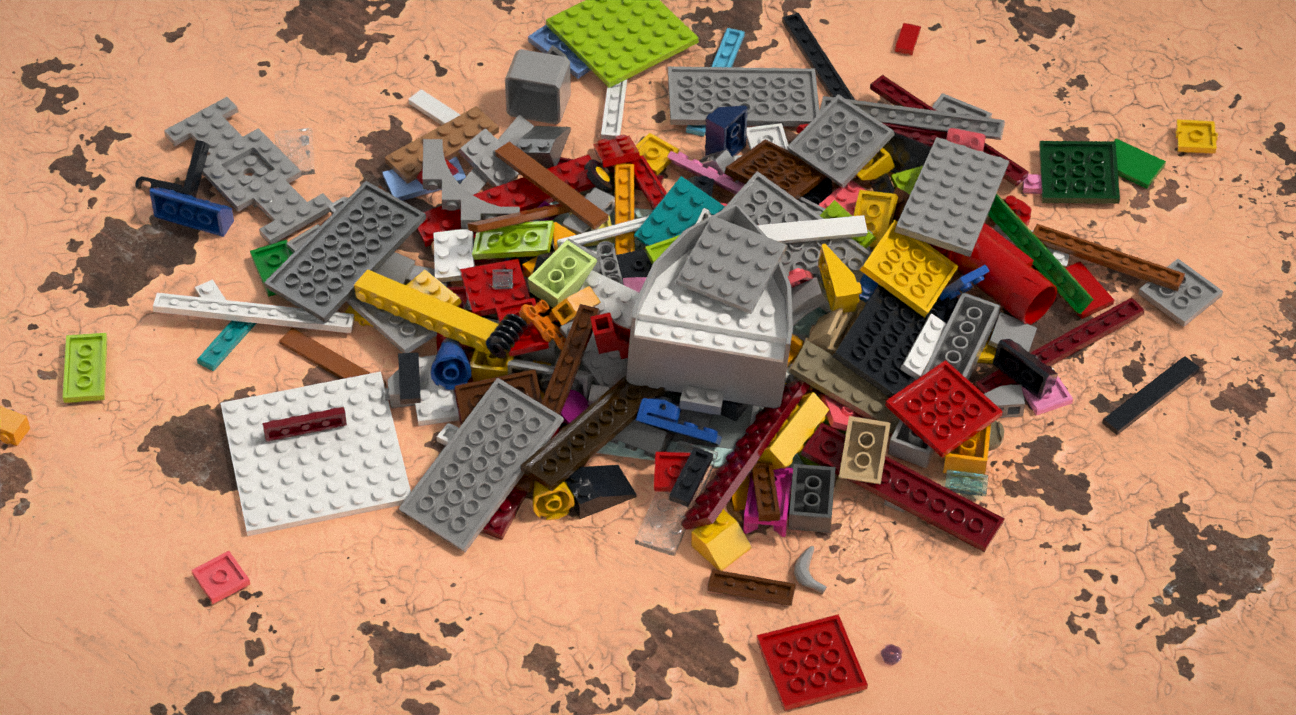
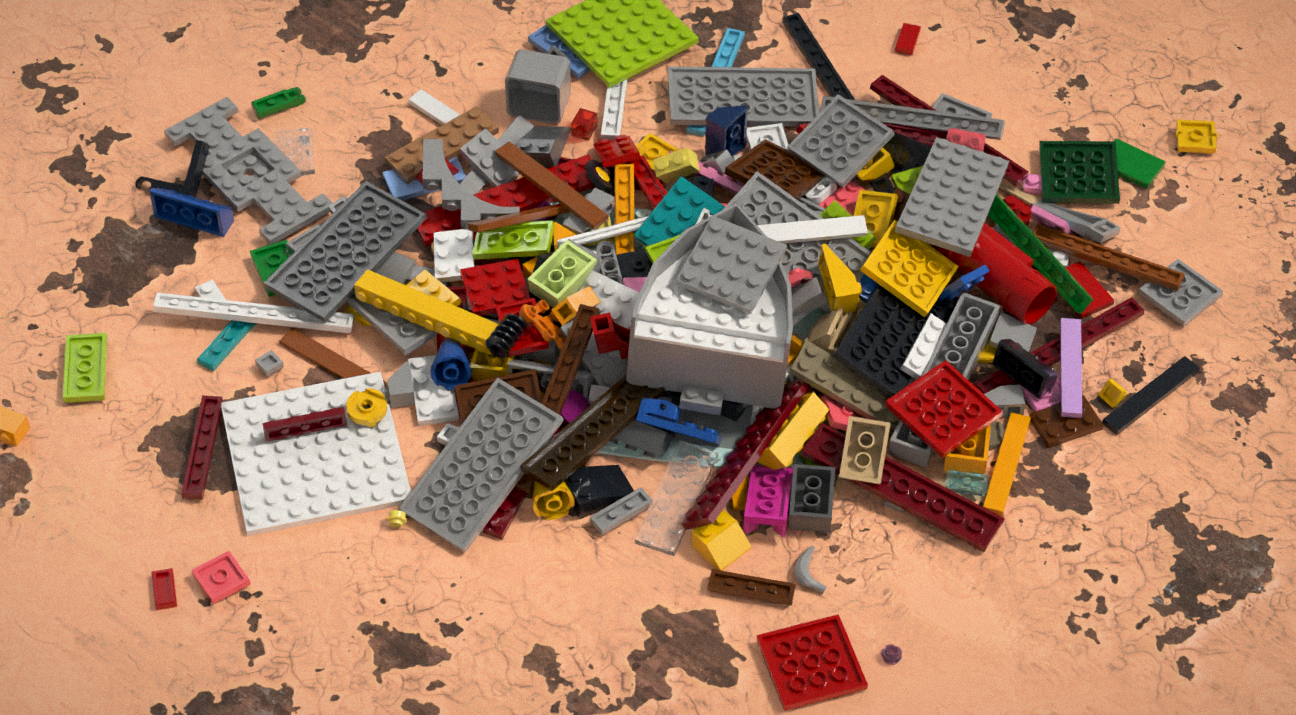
black tile [398,352,421,404] -> none
clear light blue tile [493,269,513,289] -> none
red plate [654,452,691,492] -> none
black plate [669,447,713,507] -> none
reddish brown plate [751,462,780,522] -> none
none -> red tile [151,568,178,610]
none -> dark red plate [181,395,223,500]
none -> green hinge [251,87,306,119]
none -> light grey plate [255,350,284,377]
none -> yellow plate [346,388,388,427]
none -> light yellow plate [386,510,407,527]
none -> clear red brick [571,108,597,141]
none -> light grey plate [590,487,653,535]
none -> light yellow brick [653,148,700,183]
none -> white plate [805,177,837,205]
none -> light orange tile [983,412,1031,516]
none -> light grey plate [999,182,1121,242]
none -> reddish brown plate [1029,395,1103,448]
none -> bright pink tile [1030,205,1073,235]
none -> lavender tile [1060,318,1082,418]
none -> yellow tile [1098,379,1128,408]

